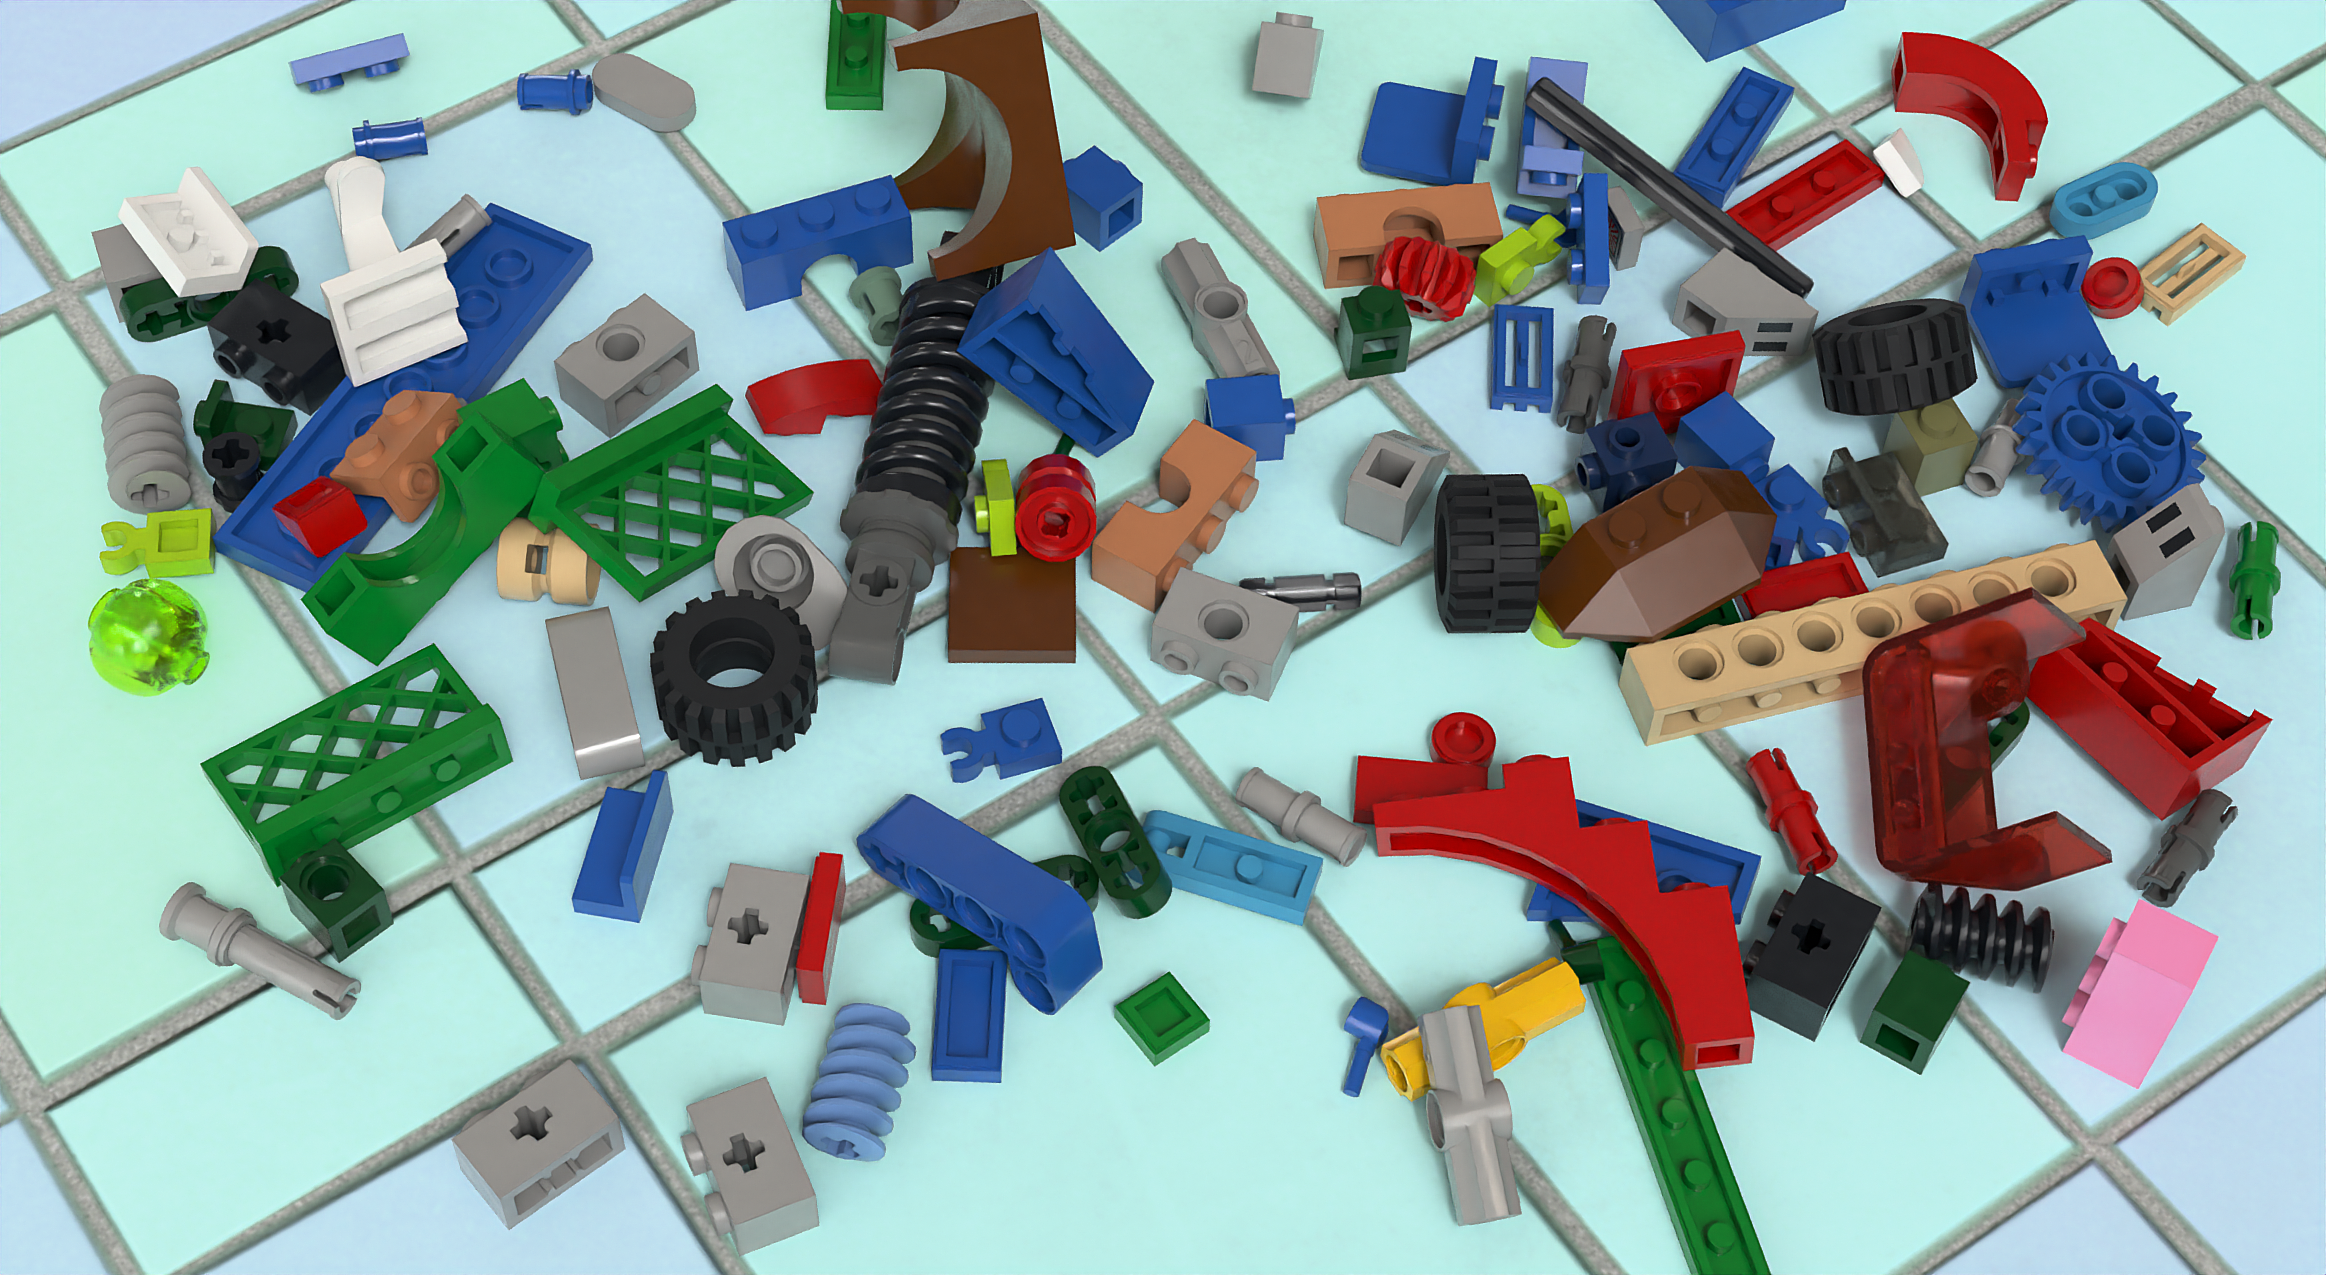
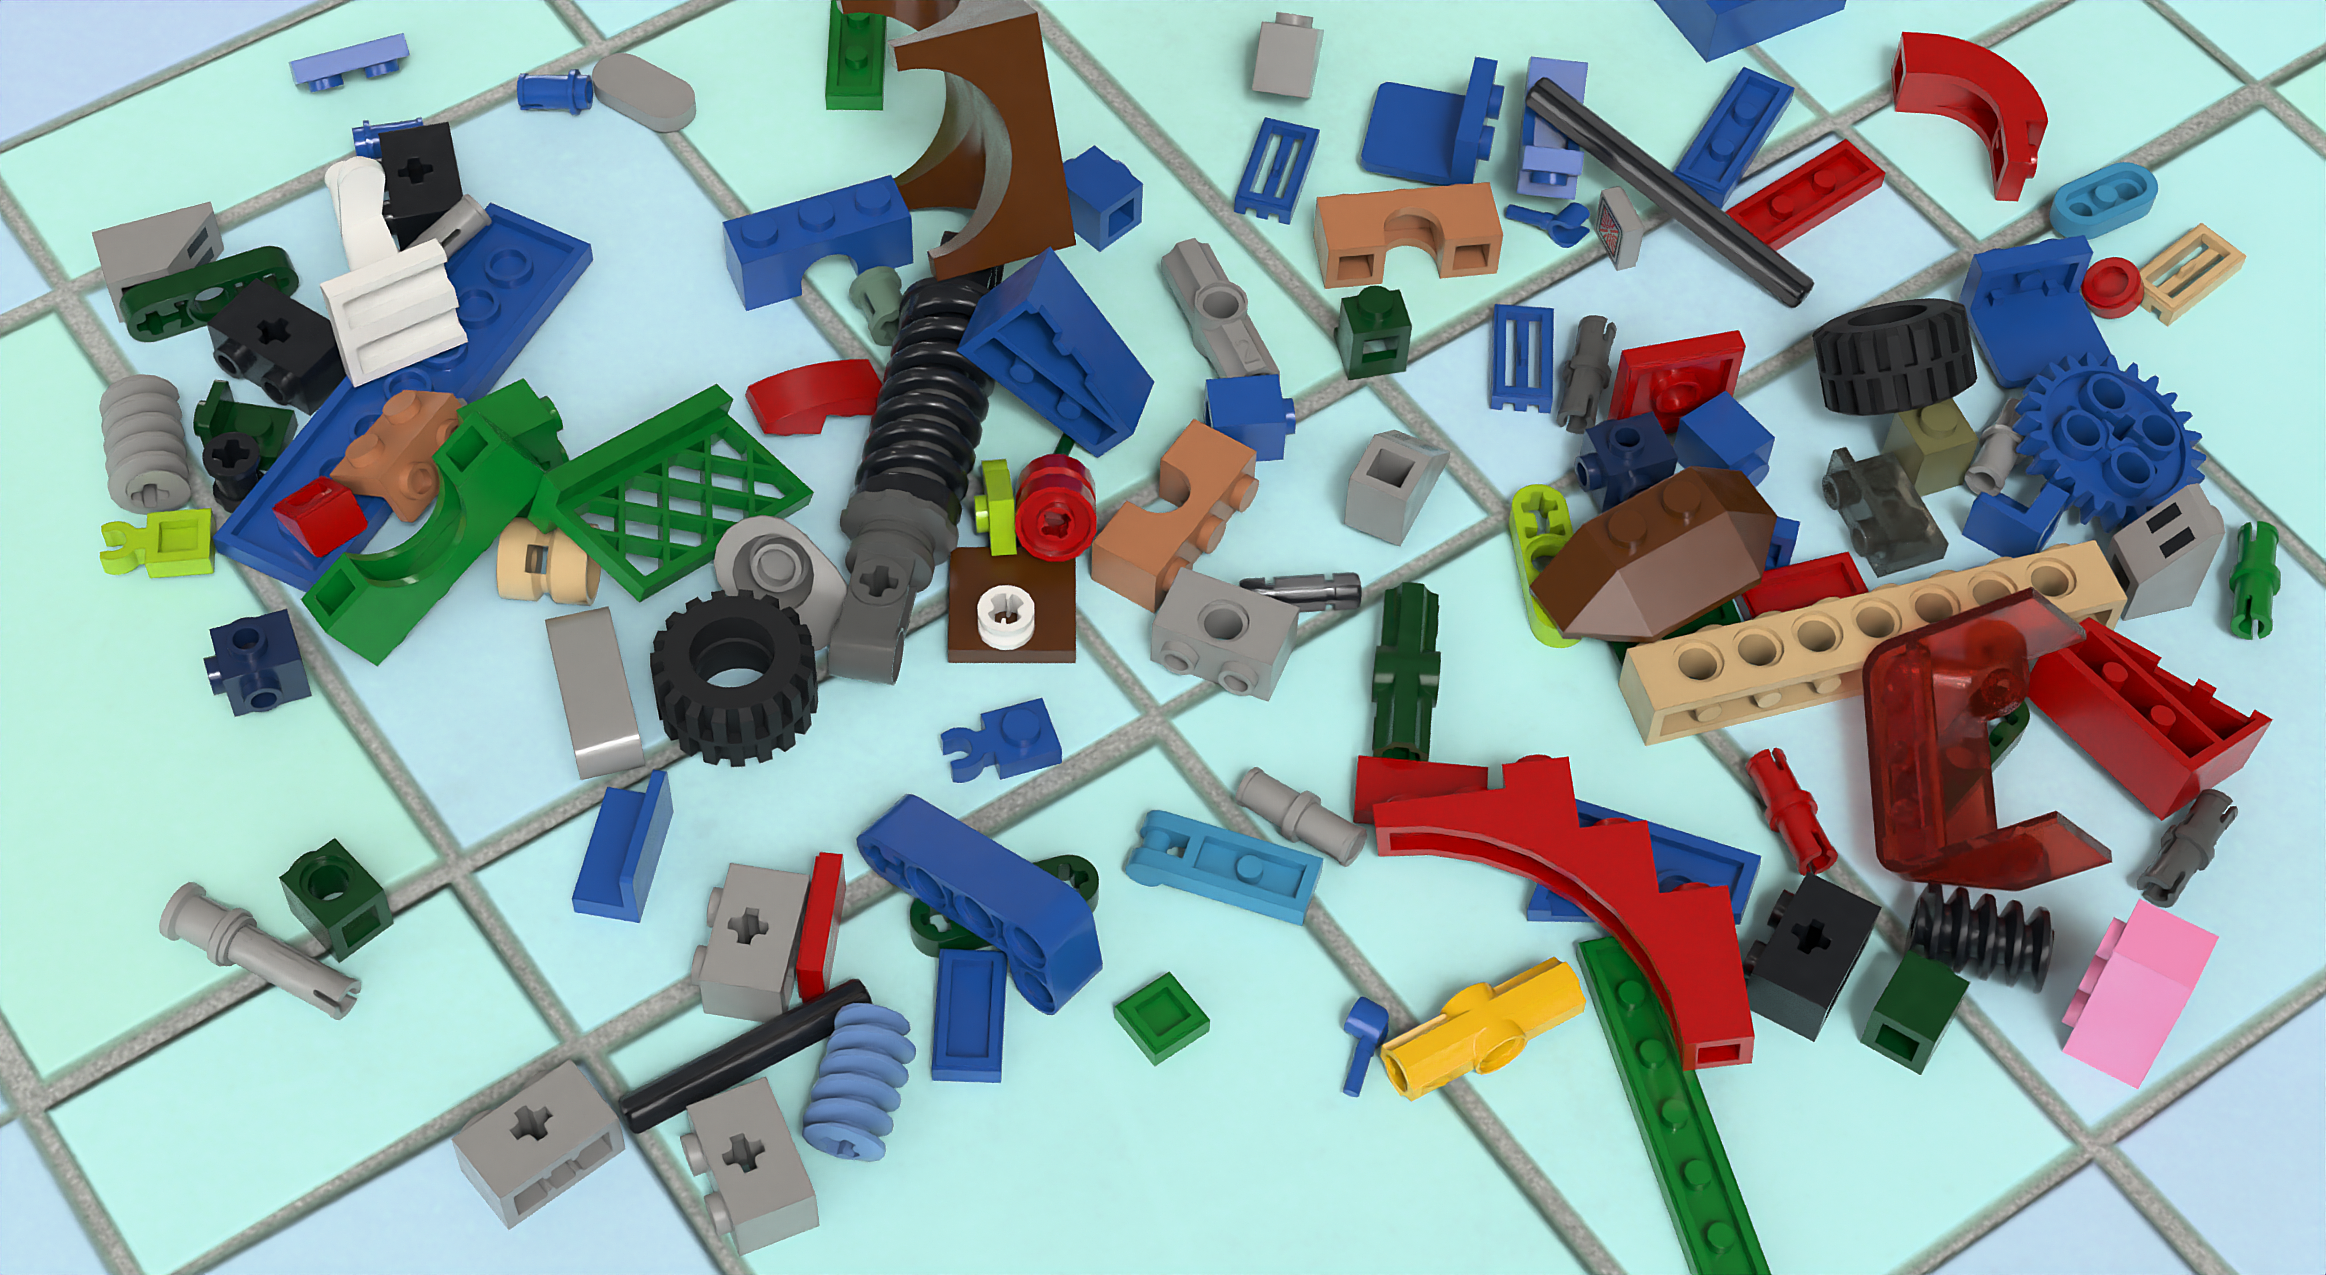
clear neon green plant [88,578,210,697] -> none
white bracket [118,167,258,297] -> none
green fence [200,643,513,887] -> none
light grey brick [554,293,699,439] -> none
dark green beam [1059,766,1172,919] -> none
red gear [1372,236,1477,322] -> none
light grey piece [1417,1005,1522,1226] -> none
red tile [1430,712,1496,768] -> none
black tyre [1434,474,1541,633] -> none
lime plate [1473,214,1566,308] -> none
dark green hand [1547,919,1606,986] -> none
blue plate [1566,173,1610,305] -> none
light grey slope [1672,247,1819,356] -> none
blue plate [1753,463,1850,562] -> none
white tile [1873,128,1924,198] -> none
none -> dark blue brick [203,609,312,717]
none -> black brick [373,122,463,252]
none -> black axle [618,979,872,1134]
none -> white bush [977,585,1035,650]
none -> blue tile [1234,117,1320,225]
none -> dark green piece [1371,582,1441,762]
none -> blue panel [1962,482,2070,559]

